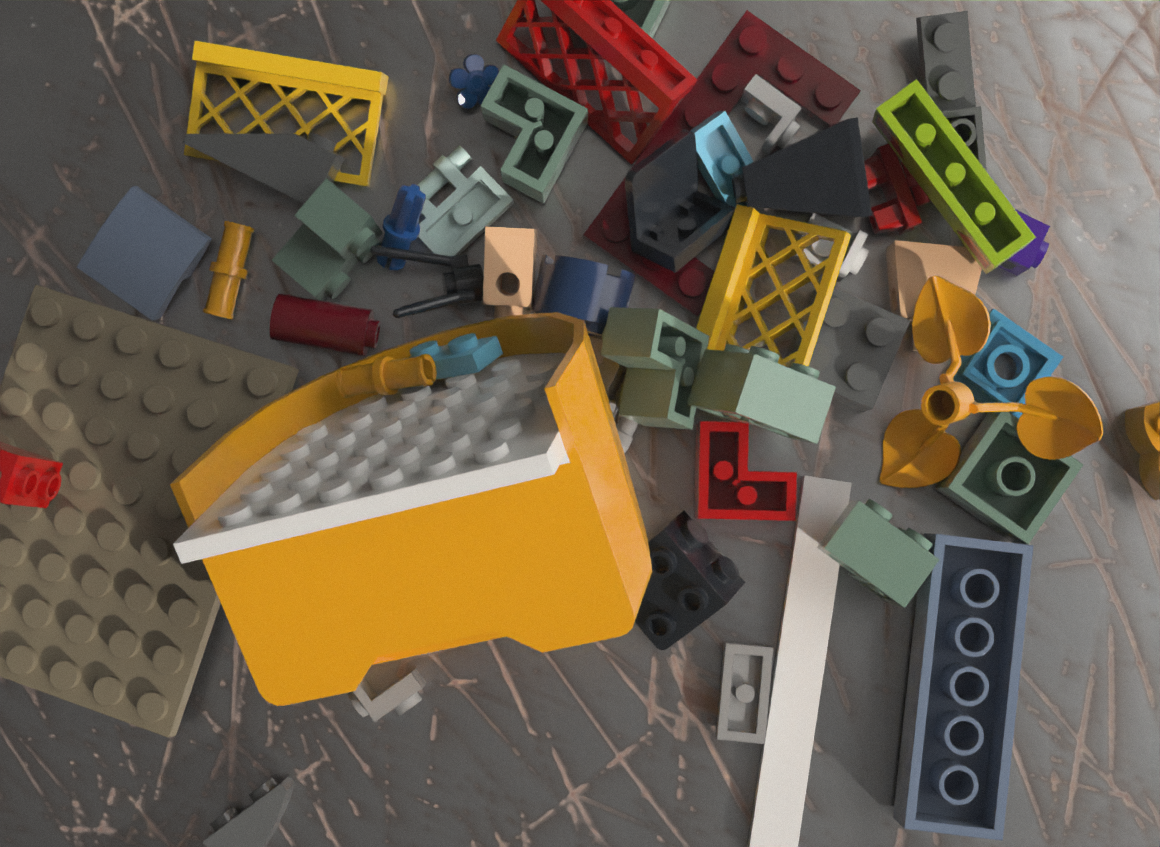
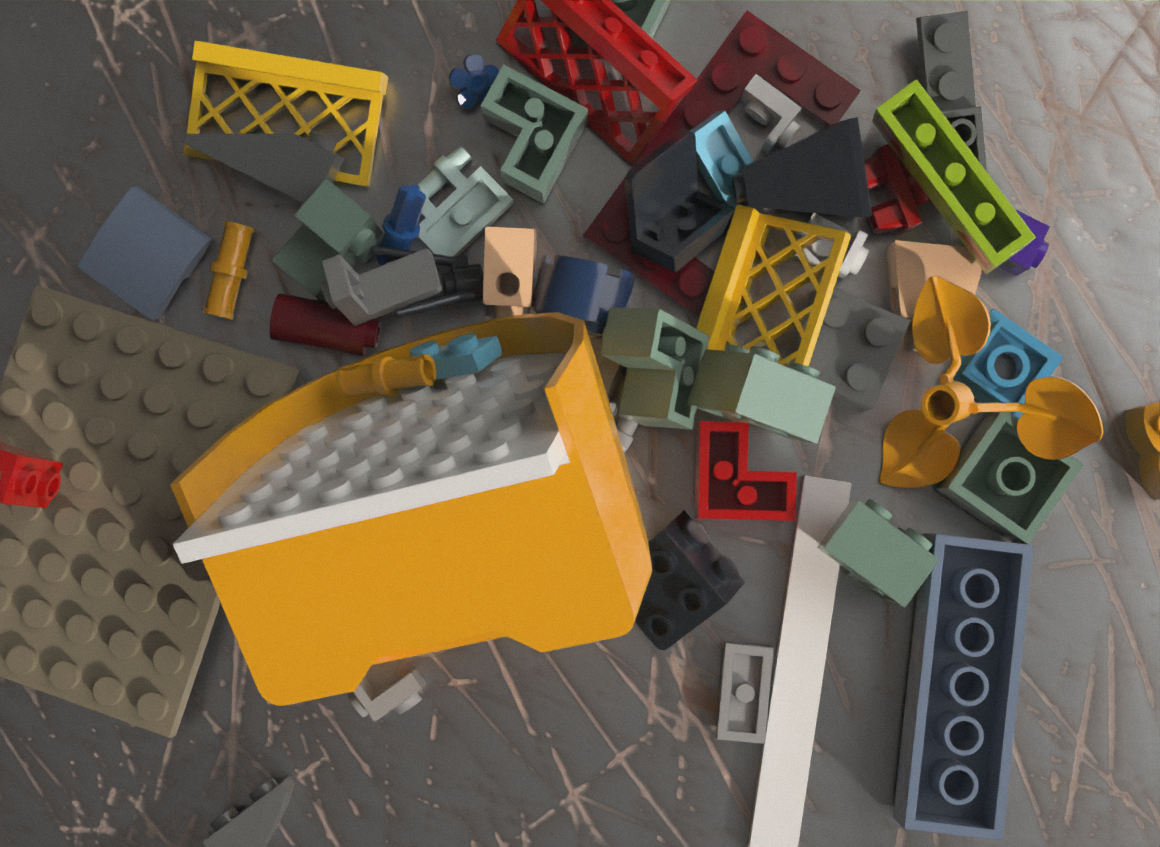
none -> light grey bracket [321,249,442,326]

